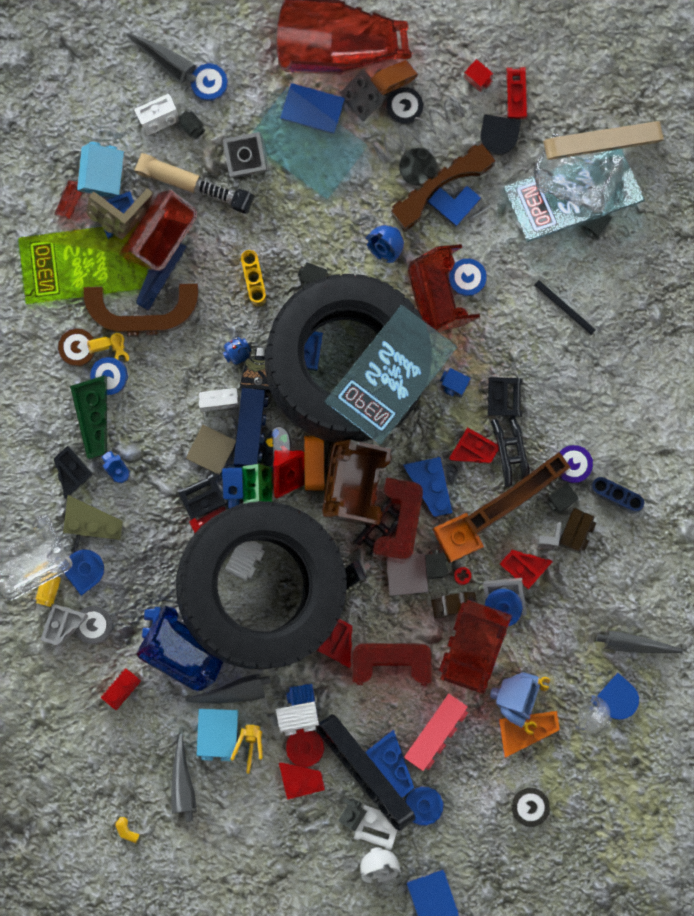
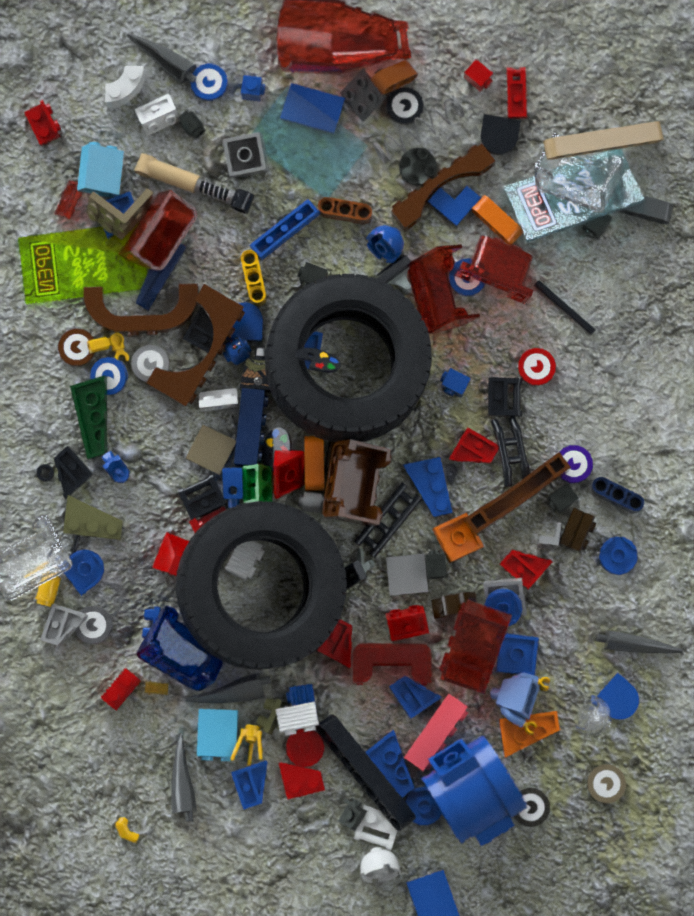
clear light blue piece [324,305,457,445] -> none
clear red windscreen [373,477,423,564] -> none
red bush [454,567,471,585] -> none
none -> red bracket [24,100,62,146]
none -> black bush [36,464,54,482]
none -> white brick [105,66,146,109]
none -> tile [131,345,170,382]
none -> clear yellow pin [144,680,169,695]
none -> reddish brown arch [147,284,245,406]
none -> red slope [152,532,189,577]
none -> black wing [183,307,225,358]
none -> blue tile [226,302,263,342]
none -> blue wing [231,760,267,810]
none -> blue brick [241,75,266,102]
none -> blue brick [249,199,320,261]
none -> olive hips [256,698,286,735]
none -> black piece [295,348,341,373]
none -> light grey brick [298,492,324,513]
none -> dark orange beam [318,197,372,225]
none -> black piece [373,254,412,295]
none -> red bracket [386,605,429,641]
none -> blue wing [389,676,442,719]
none -> blue cylinder [421,735,528,846]
none -> clear red windscreen [454,236,534,304]
none -> orange beam [471,195,524,246]
none -> blue plate [496,633,539,675]
none -> red tile [518,348,556,386]
none -> dark tan tile [587,764,626,803]
none -> blue tile [599,537,638,575]
none -> dark grey beam [616,191,674,224]

